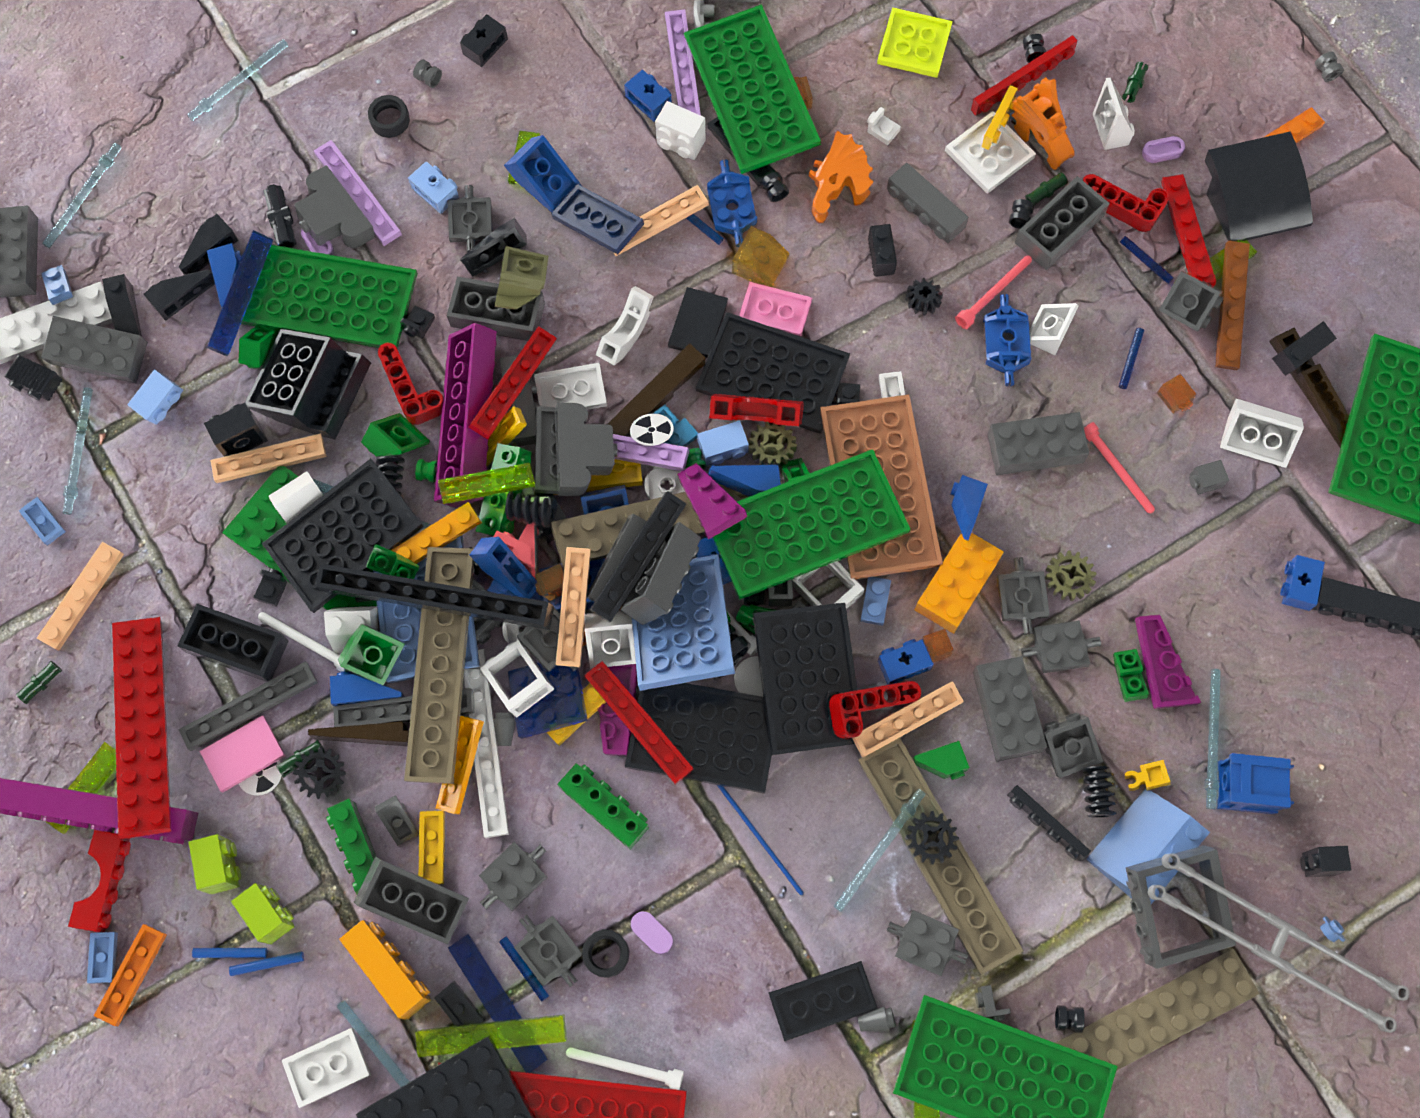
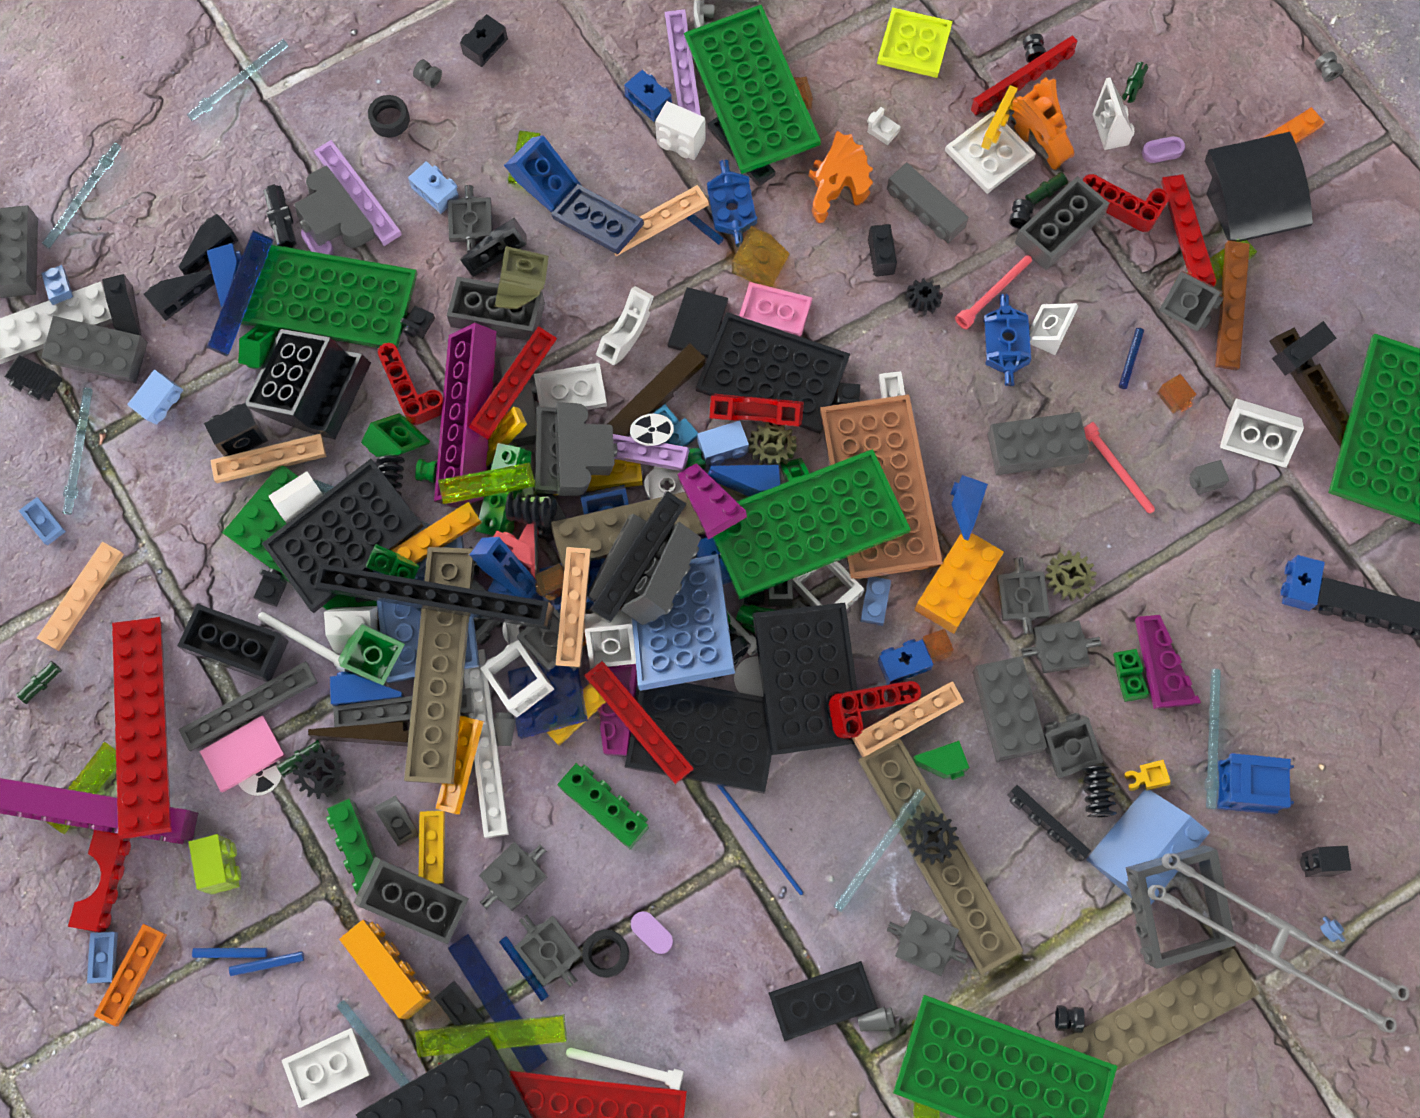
lime brick [231,883,295,945] -> none
black wheel [761,172,789,202] -> none
dark grey bracket [975,985,1011,1021] -> none
clear blue bar [1120,236,1174,284] -> none

